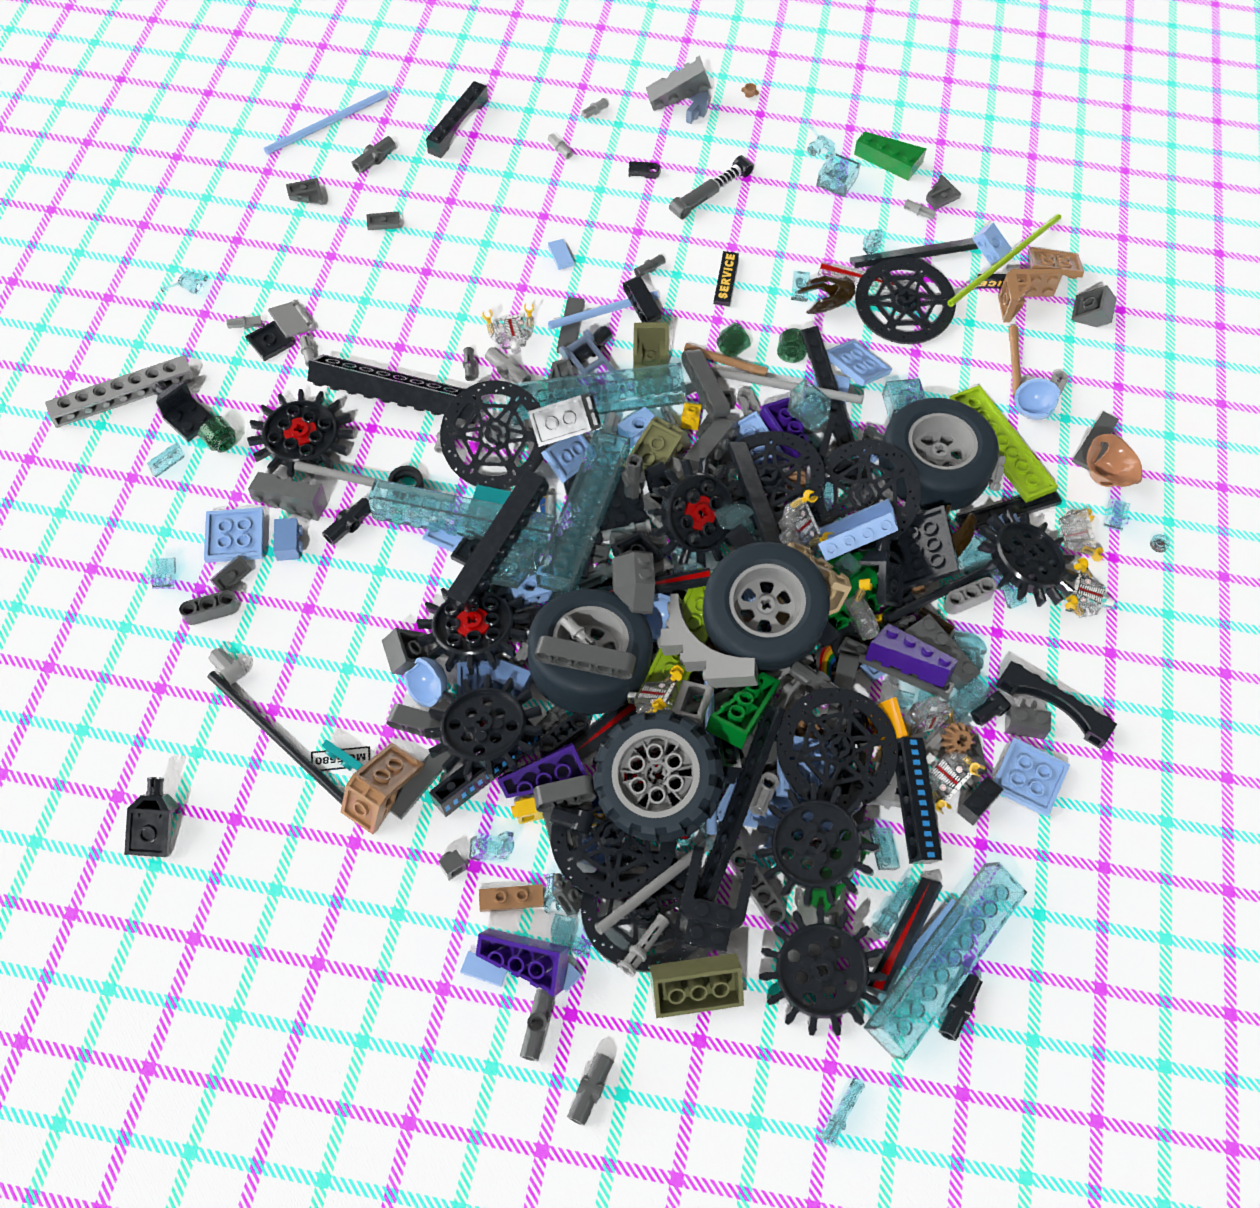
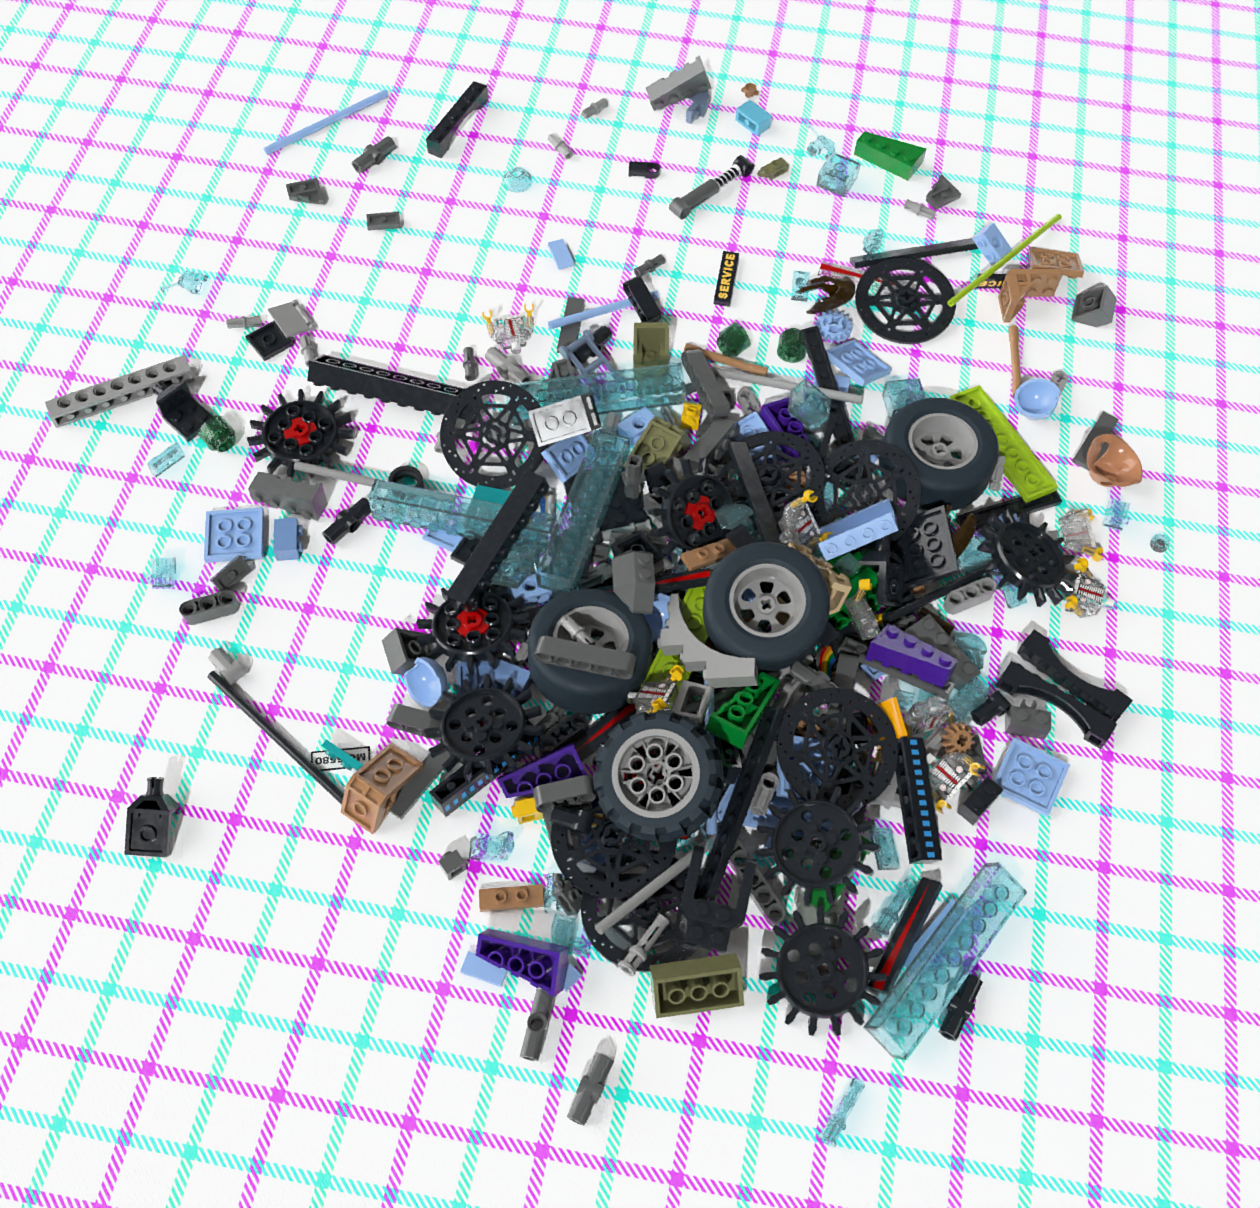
none -> clear light blue piece [503,167,532,193]
none -> medium nougat plate [680,538,736,571]
none -> medium azure brick [735,100,772,137]
none -> olive piece [757,157,789,180]
none -> light blue gear [815,310,853,343]
none -> black arch [1017,629,1133,722]

